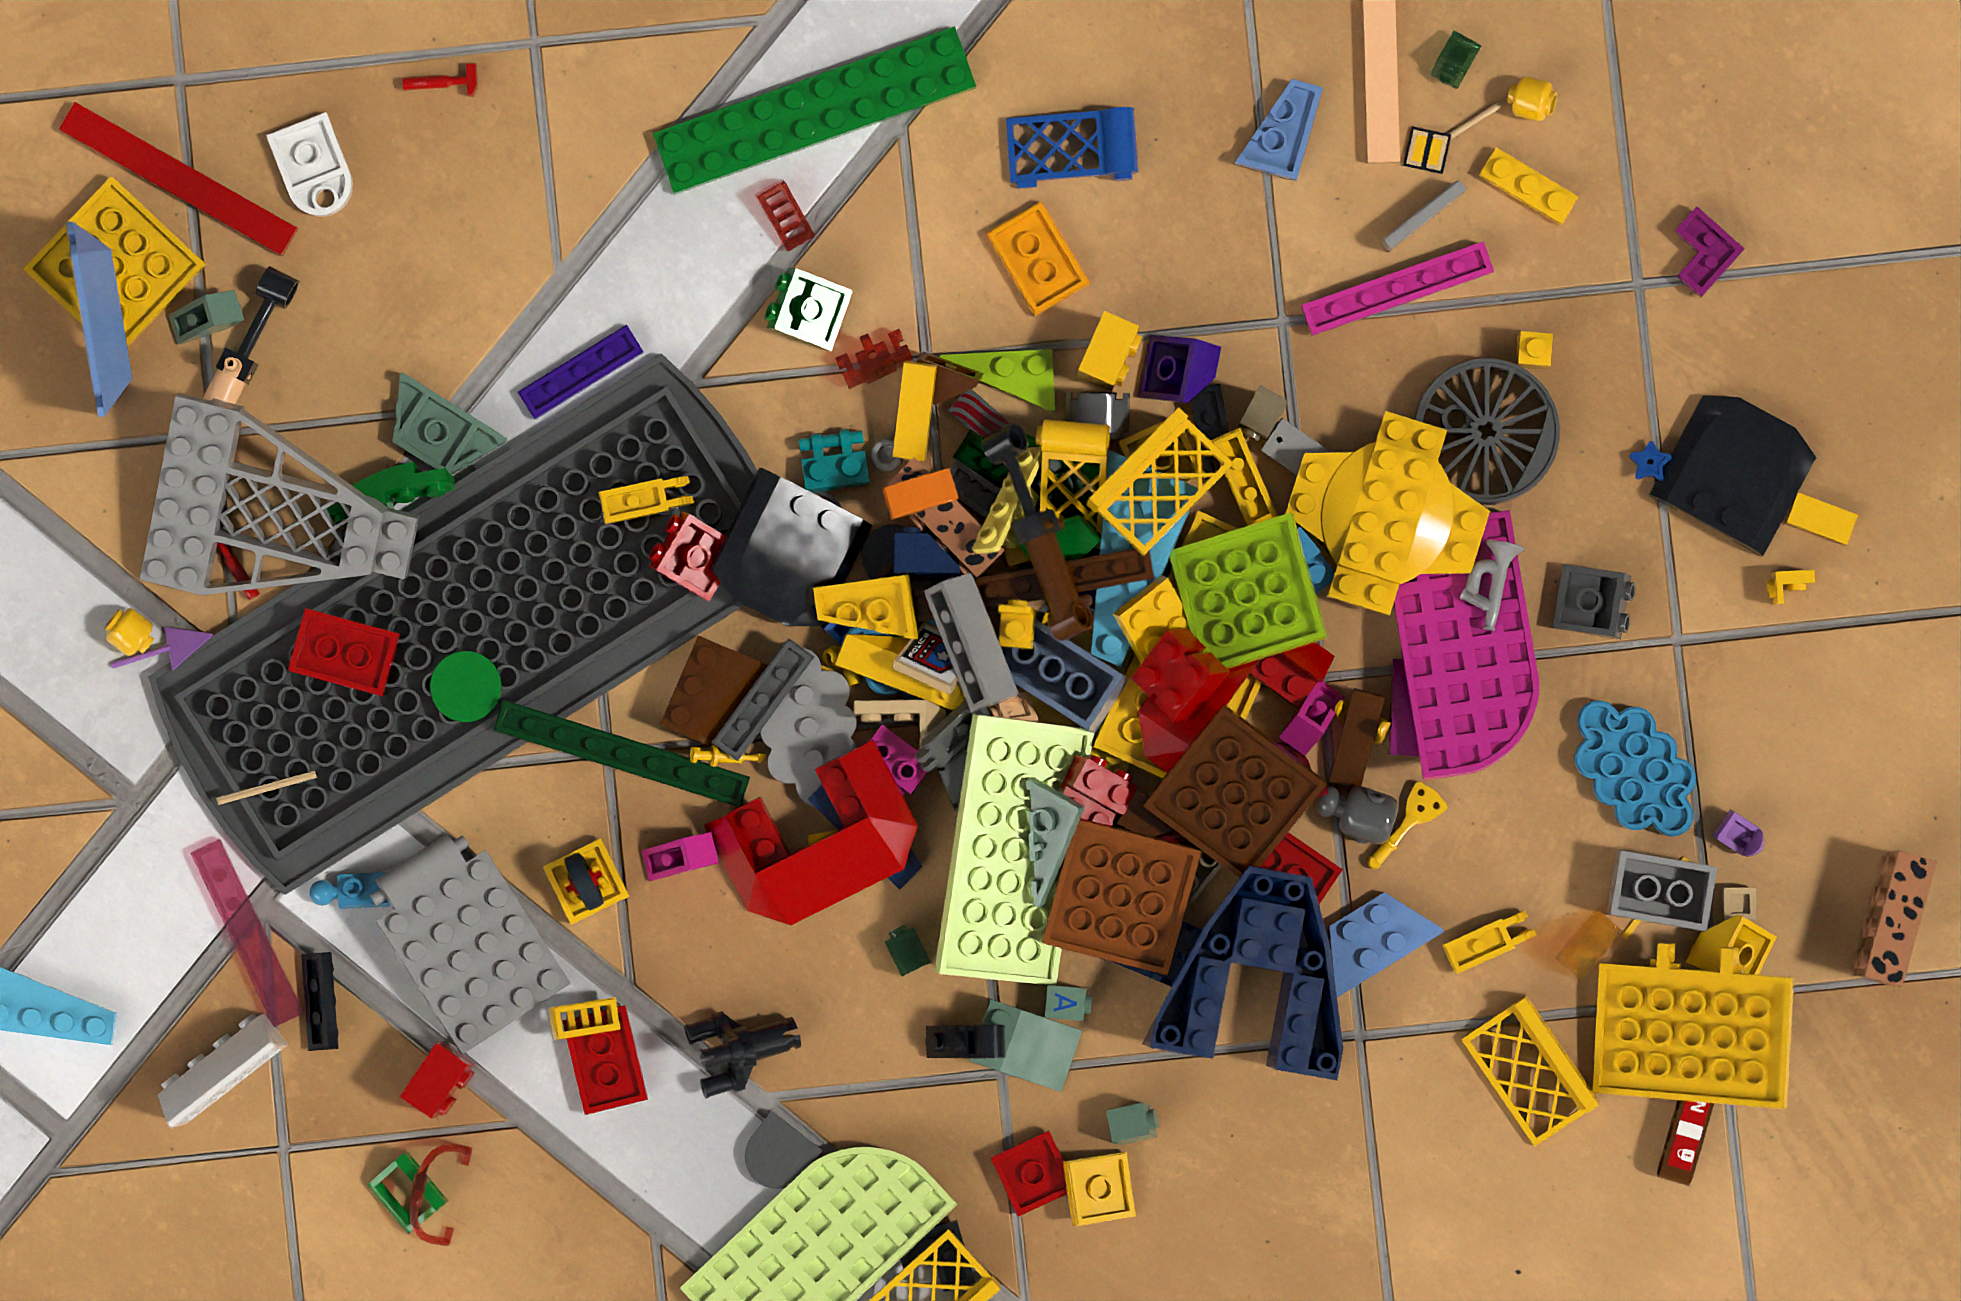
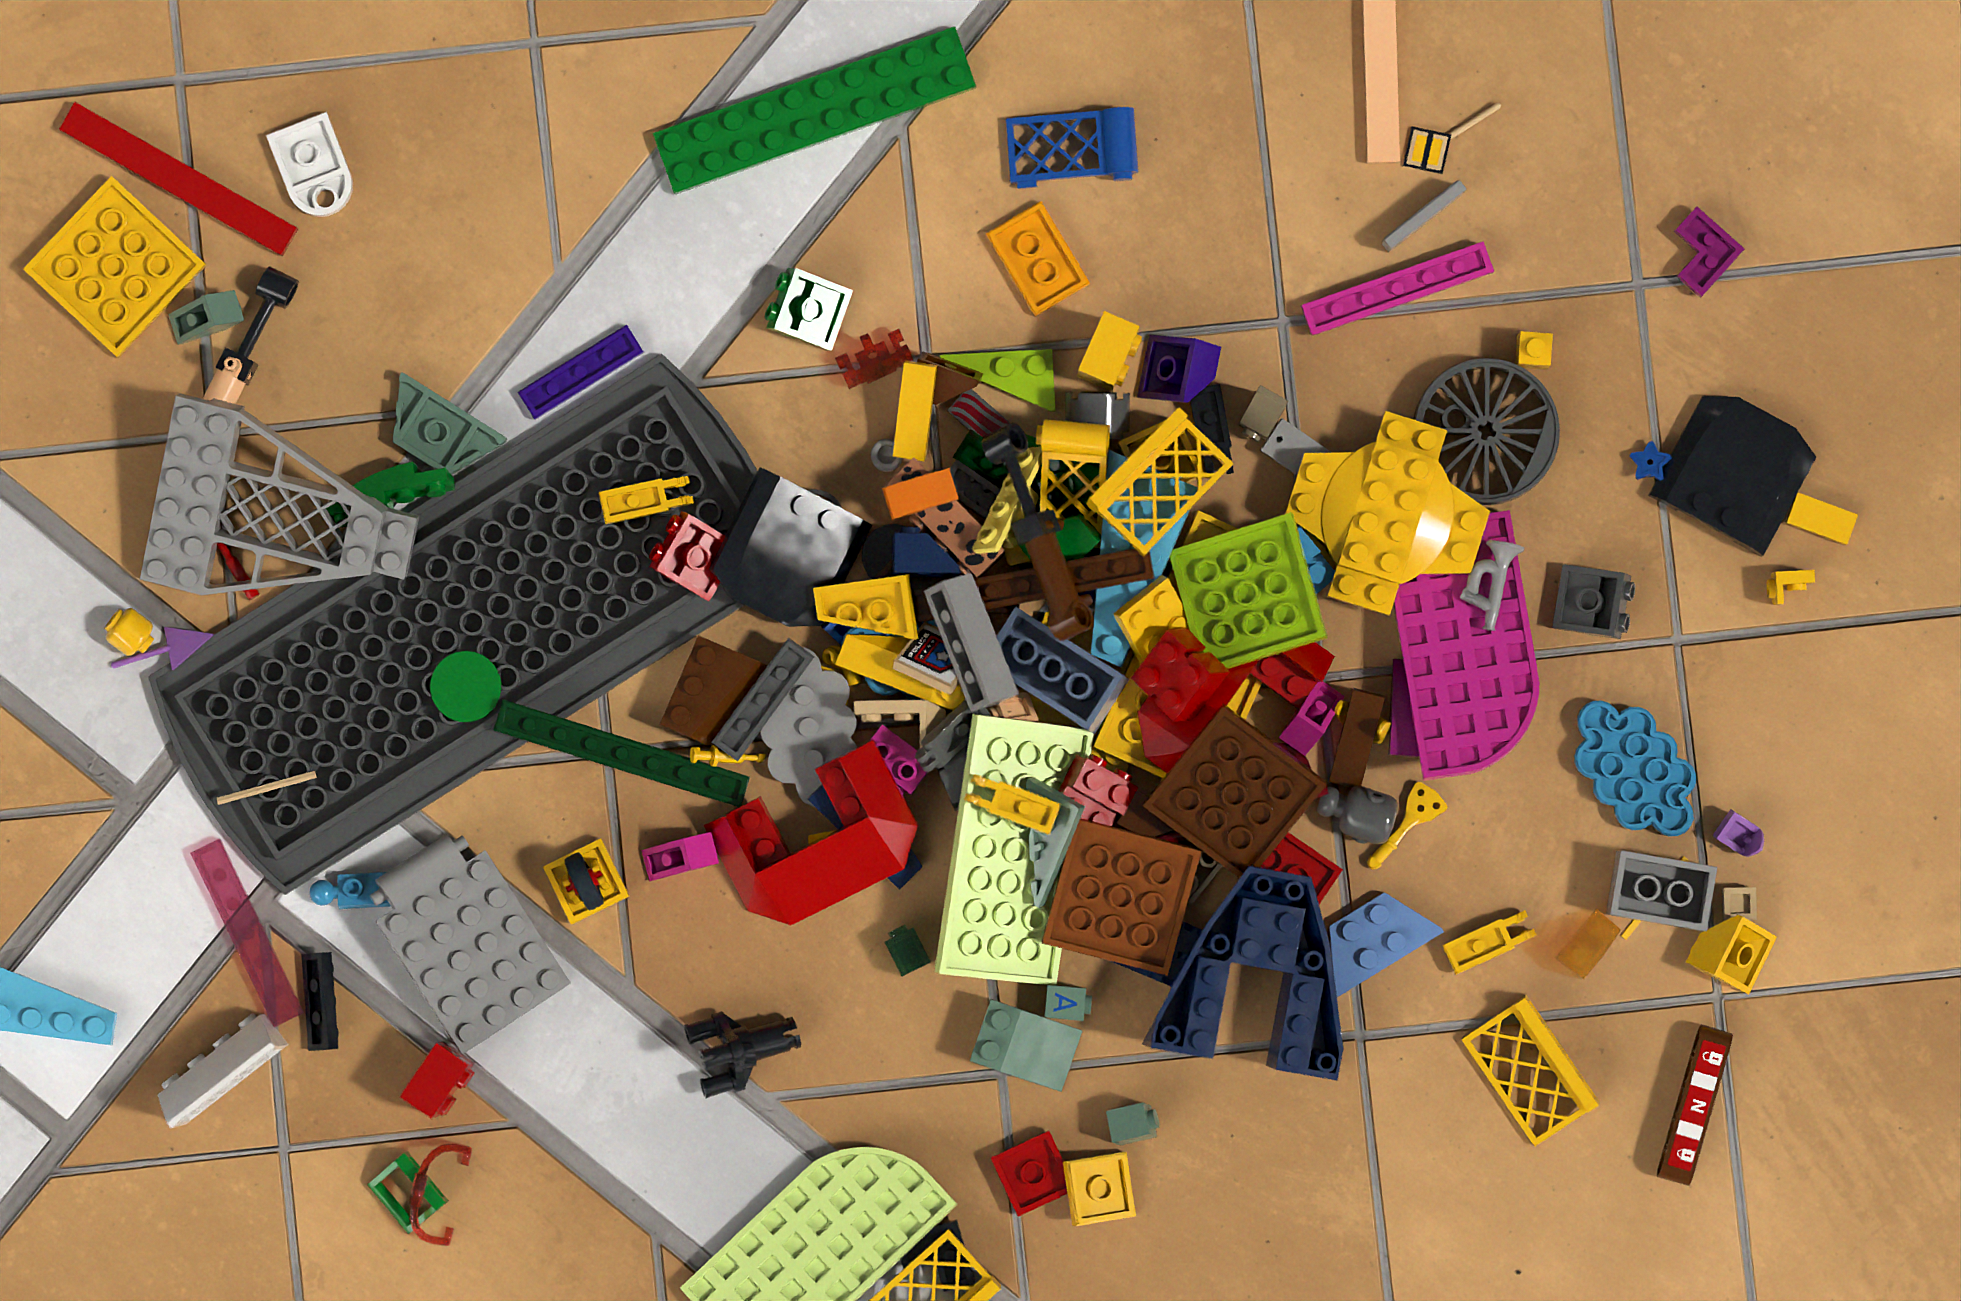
medium blue slope [66,221,133,417] -> none
red plate [288,608,400,697] -> none
red piece [402,63,478,97] -> none
yellow slope [548,997,621,1040] -> none
red plate [562,1005,649,1115] -> none
dark grey tile [745,1111,823,1189] -> none
clear red slope [754,179,815,252] -> none
teal plate [799,429,870,493] -> none
black plate [925,1025,1005,1058] -> none
yellow bracket [998,600,1036,649] -> none
yellow slope [1210,427,1278,526] -> none
medium blue wing [1234,79,1323,181] -> none
clear green bracket [1430,30,1482,89] -> none
yellow plate [1479,147,1578,226] -> none
yellow head [1507,76,1557,122] -> none
yellow hinge [1592,942,1794,1109] -> none
nougat brick [1852,850,1937,987] -> none
none -> yellow hinge [964,774,1061,835]

